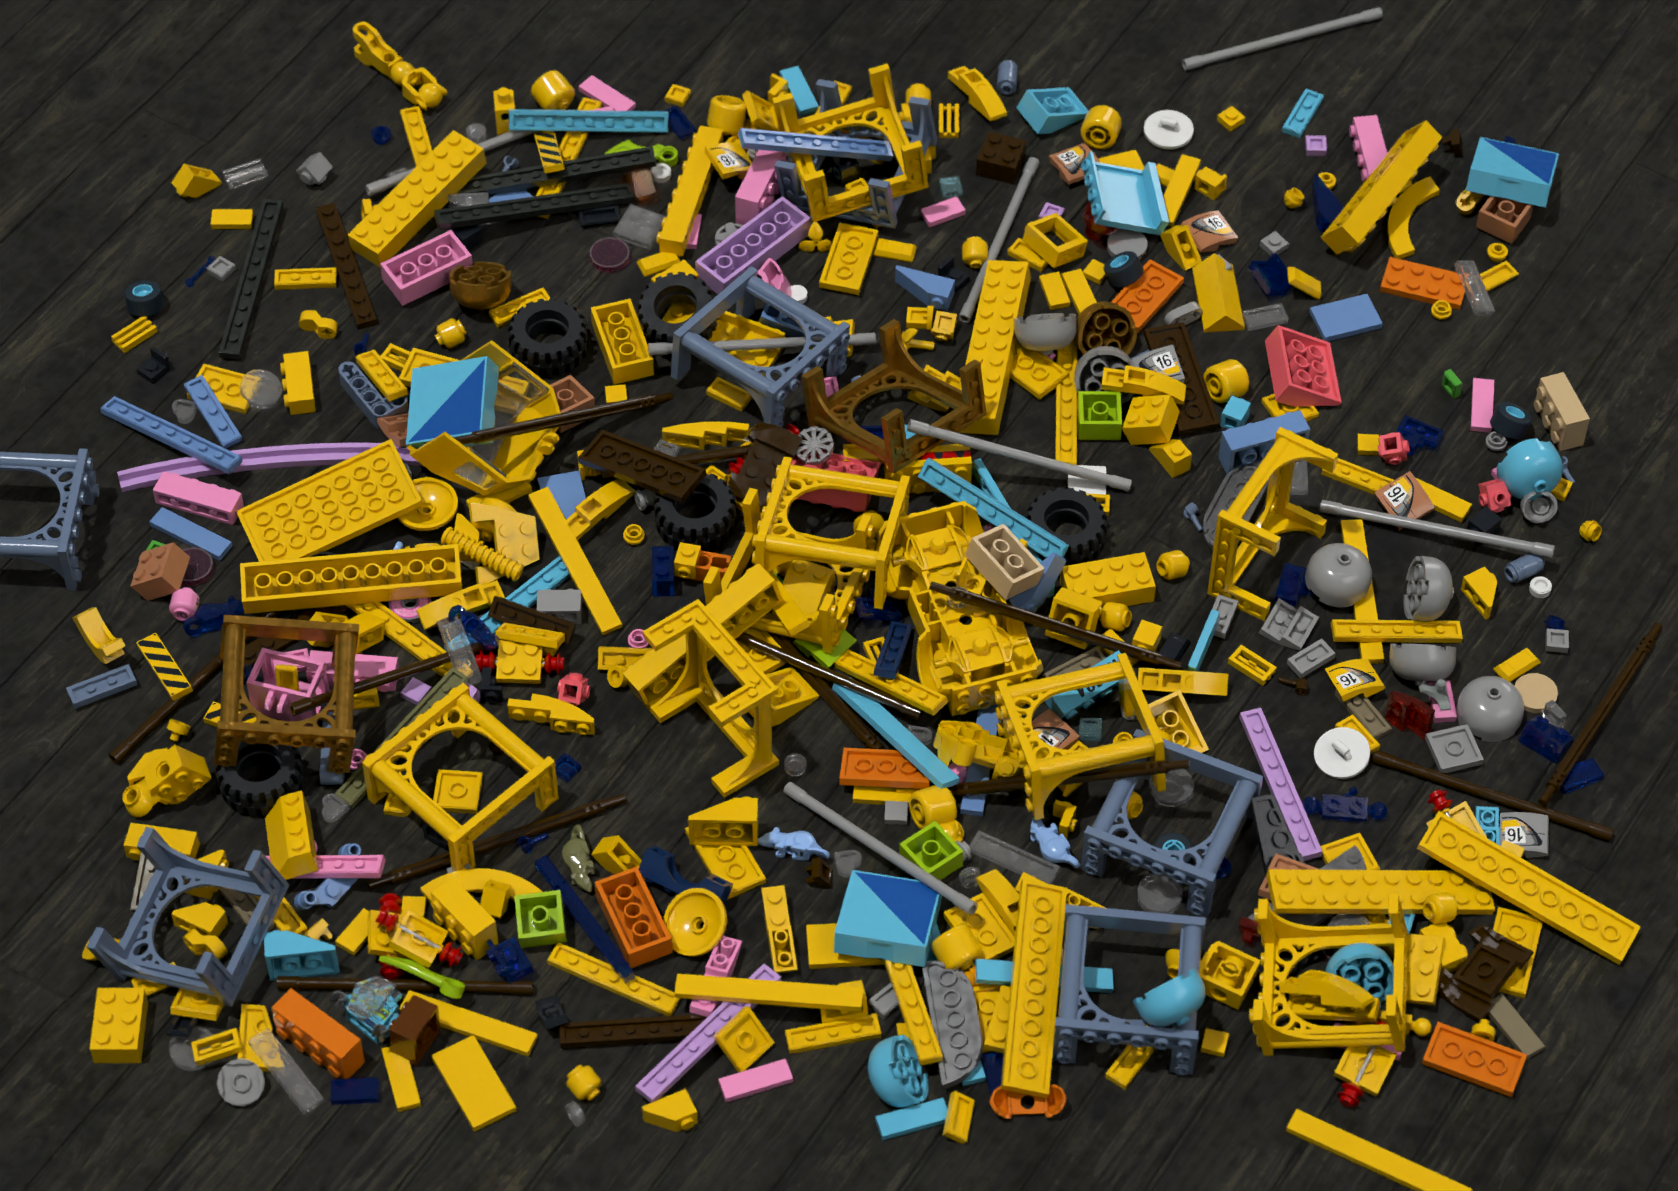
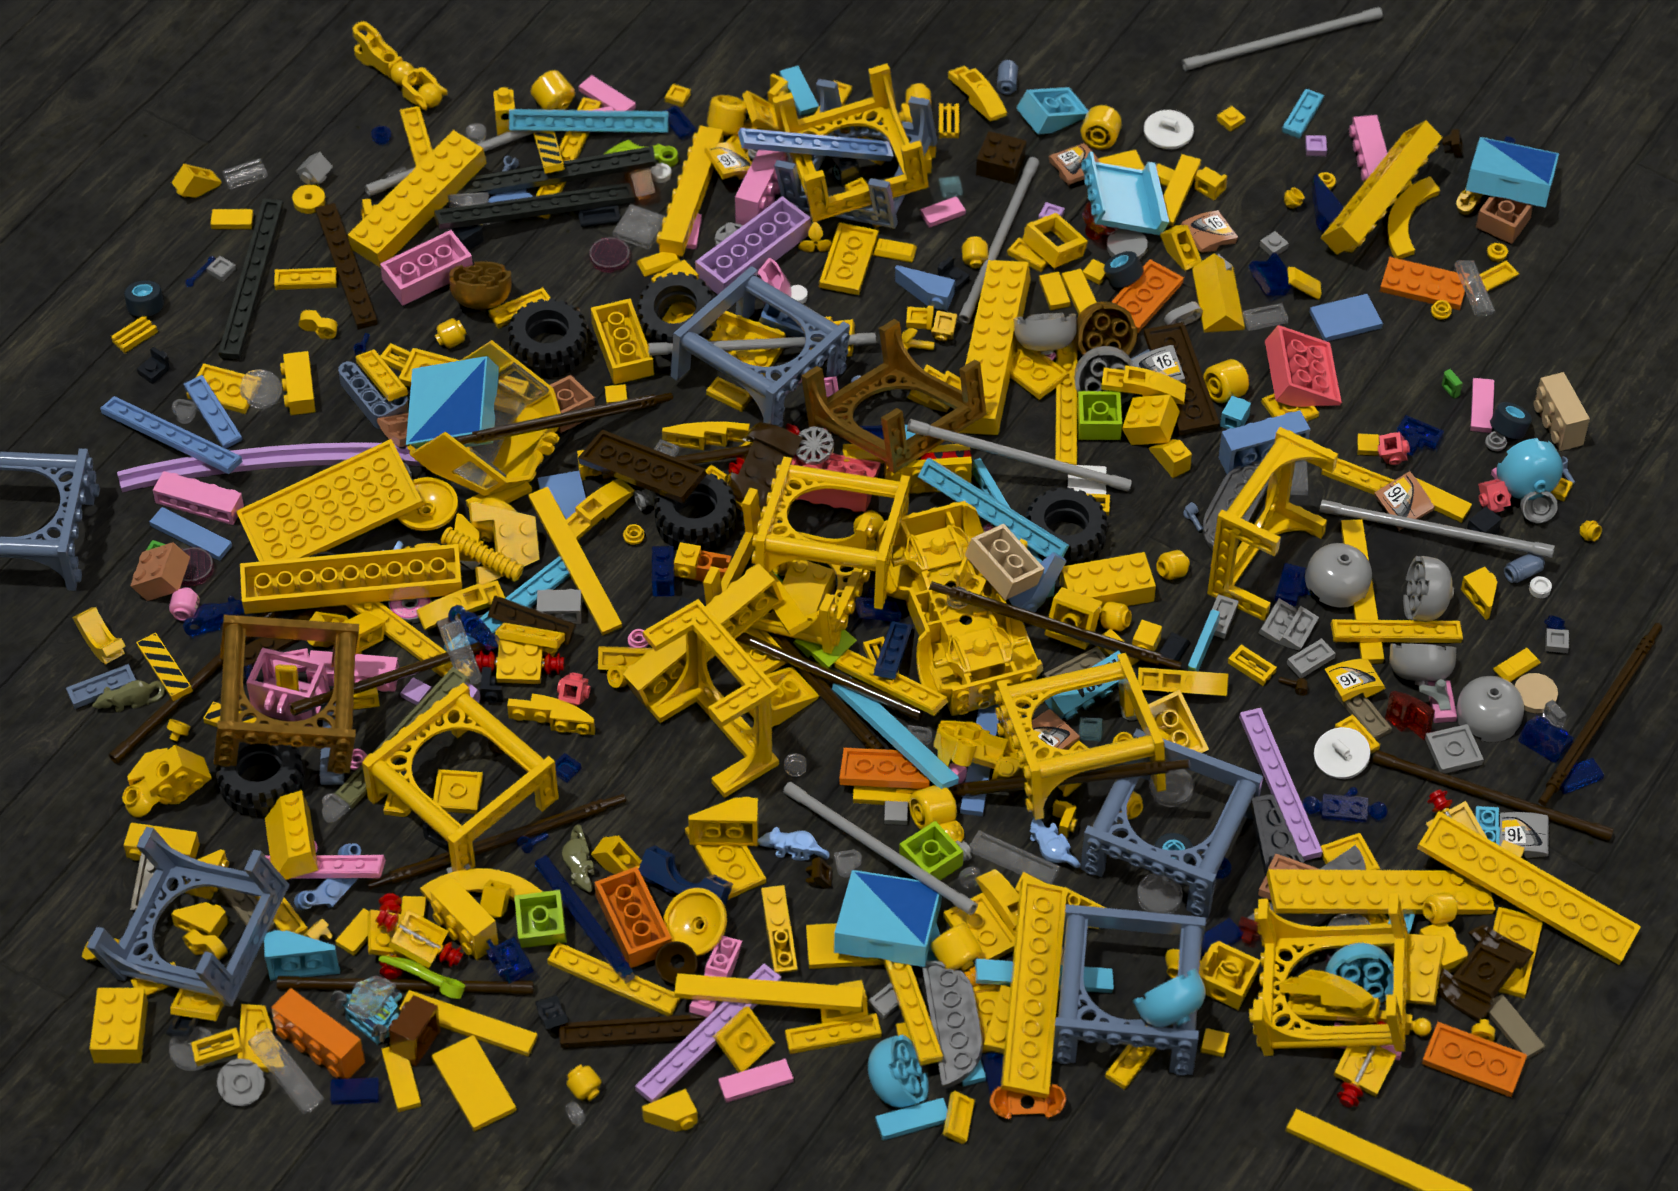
none -> olive animal [92,680,165,712]
none -> yellow piece [292,185,325,214]
none -> dark brown piece [655,941,698,984]
none -> clear blue tile [1201,917,1244,956]

